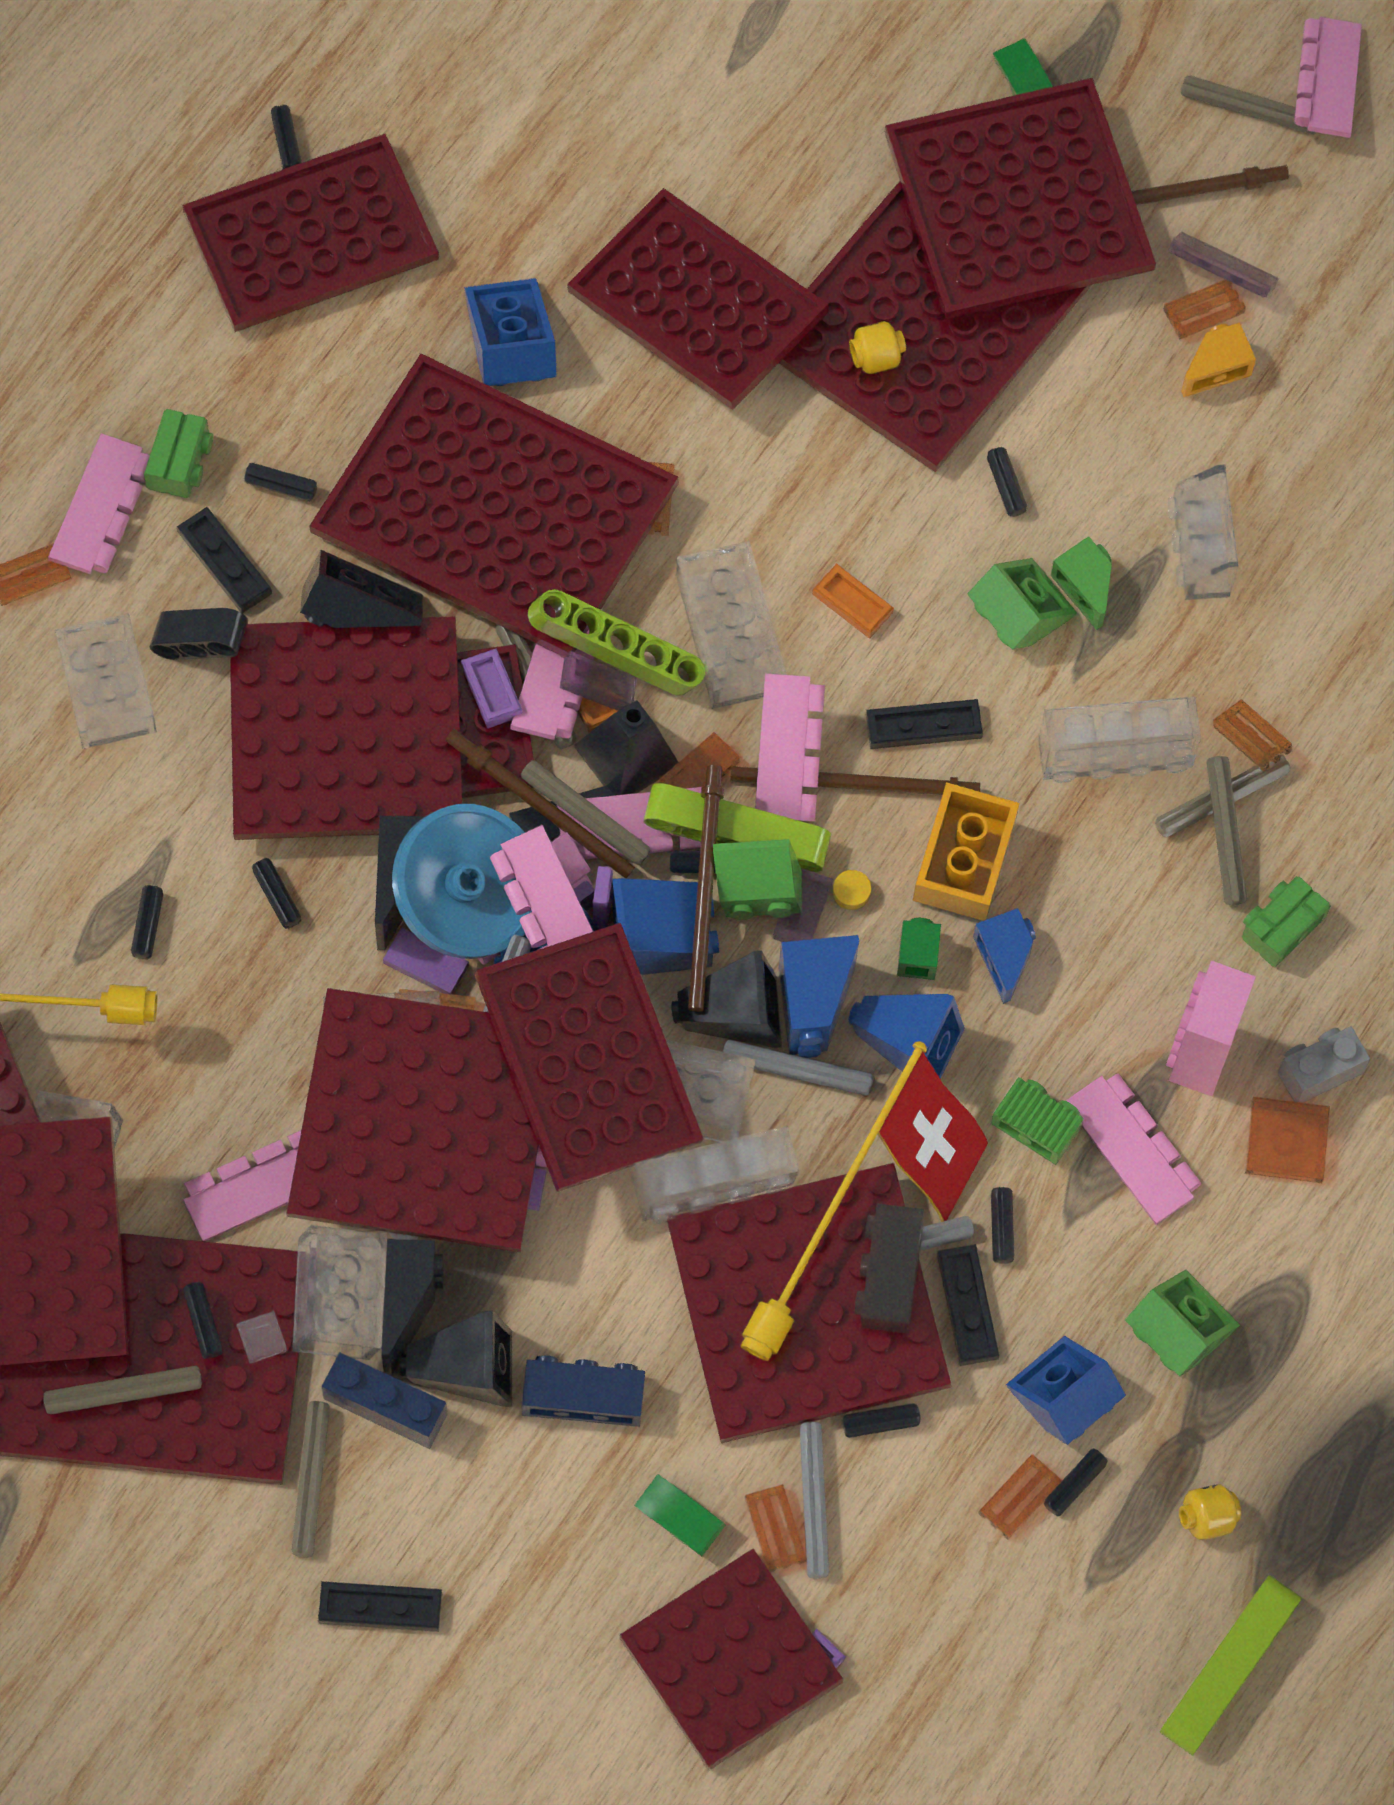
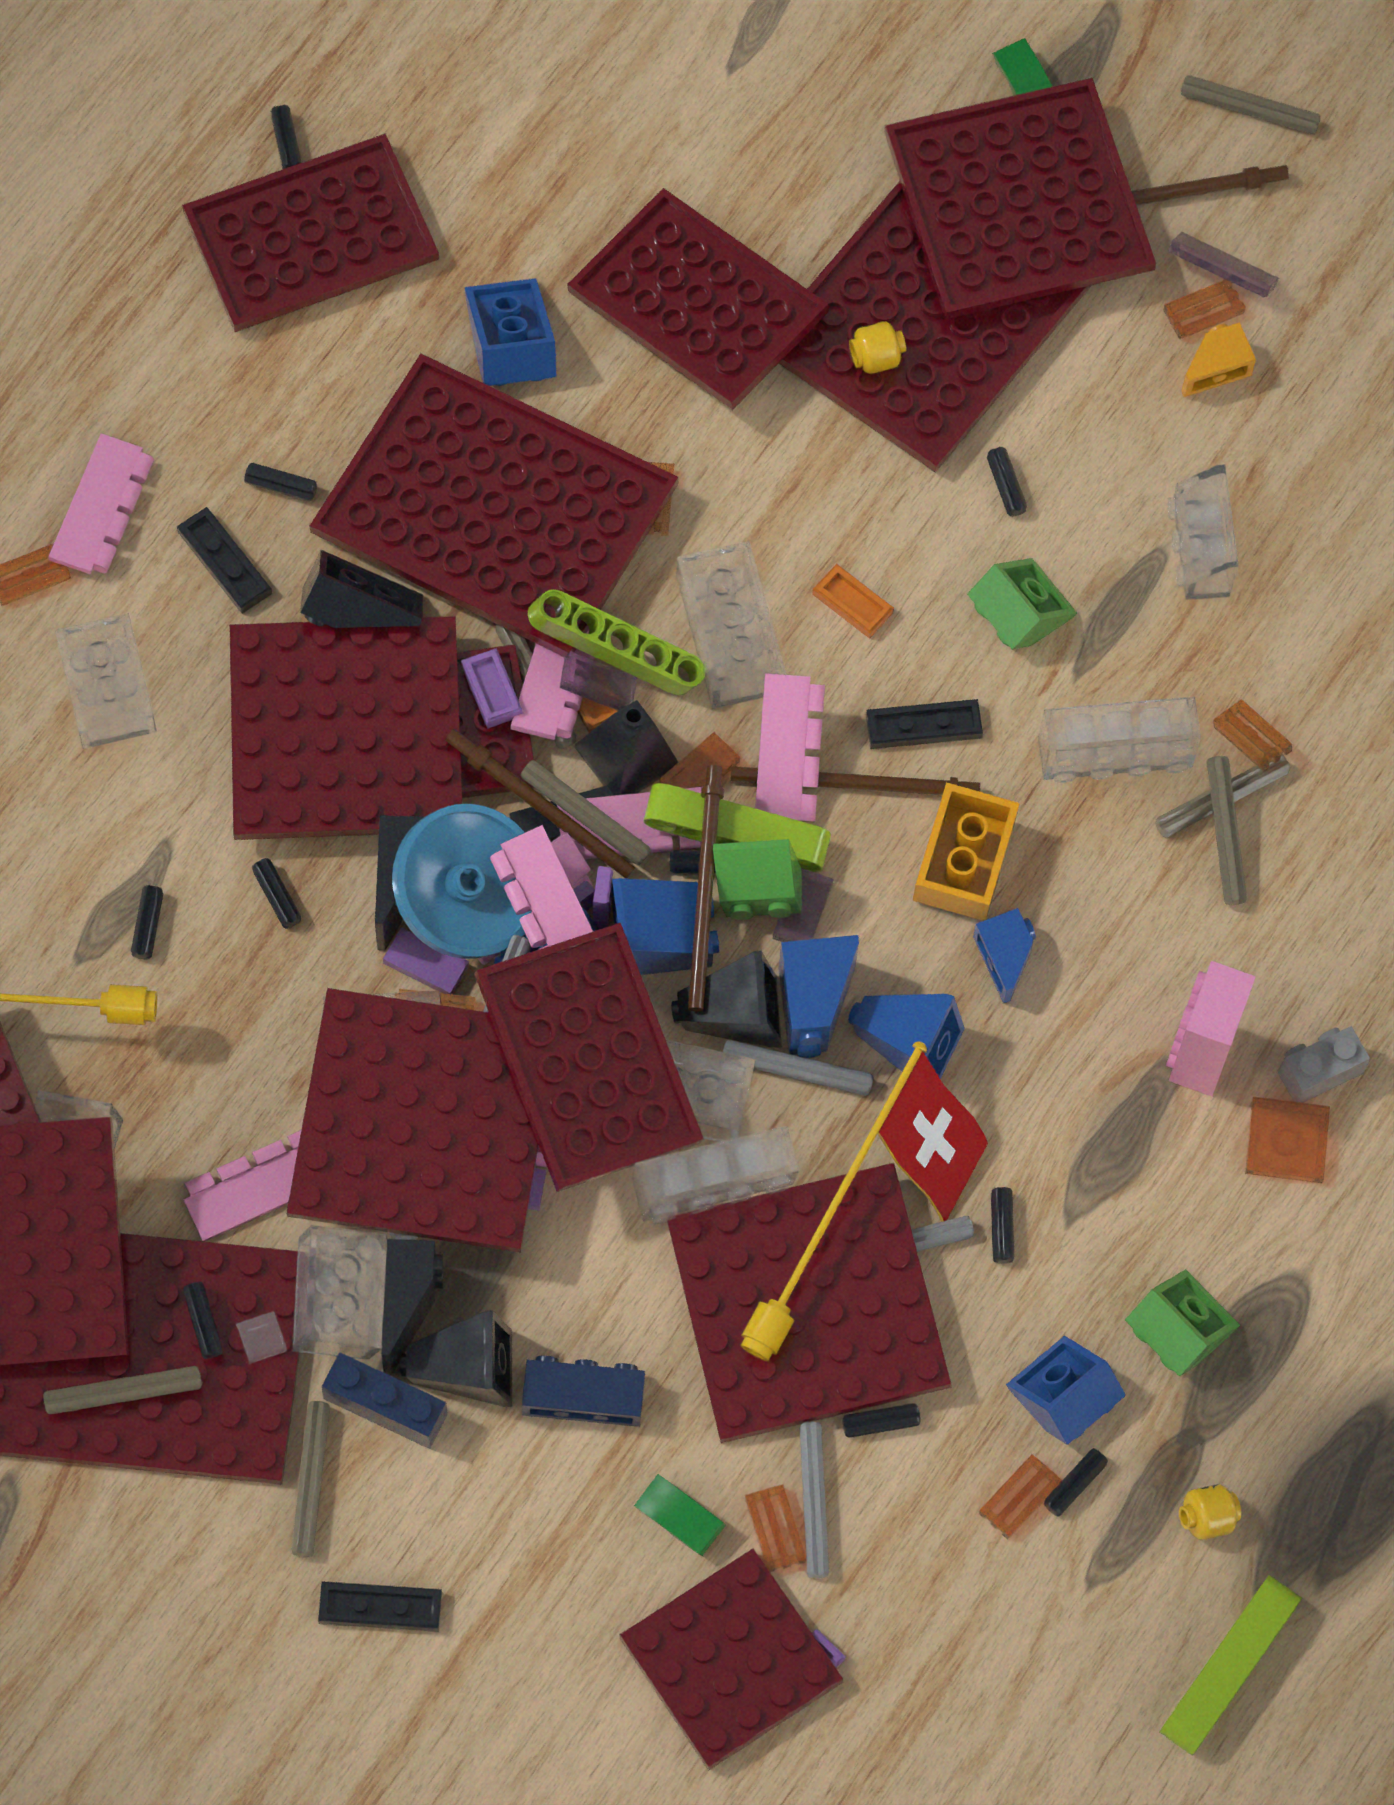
bright green brick [144,409,213,498] -> none
black beam [149,608,248,660] -> none
yellow tile [833,870,871,910] -> none
clear smoke brick [855,1203,924,1334] -> none
green brick [897,917,941,980] -> none
black tile [937,1244,999,1366] -> none
bright green brick [991,1077,1083,1165] -> none
bright green slope [1050,536,1112,630] -> none
bright pink windscreen [1066,1074,1202,1225] -> none
bright green brick [1242,876,1331,967] -> none
bright pink windscreen [1294,17,1362,138] -> none

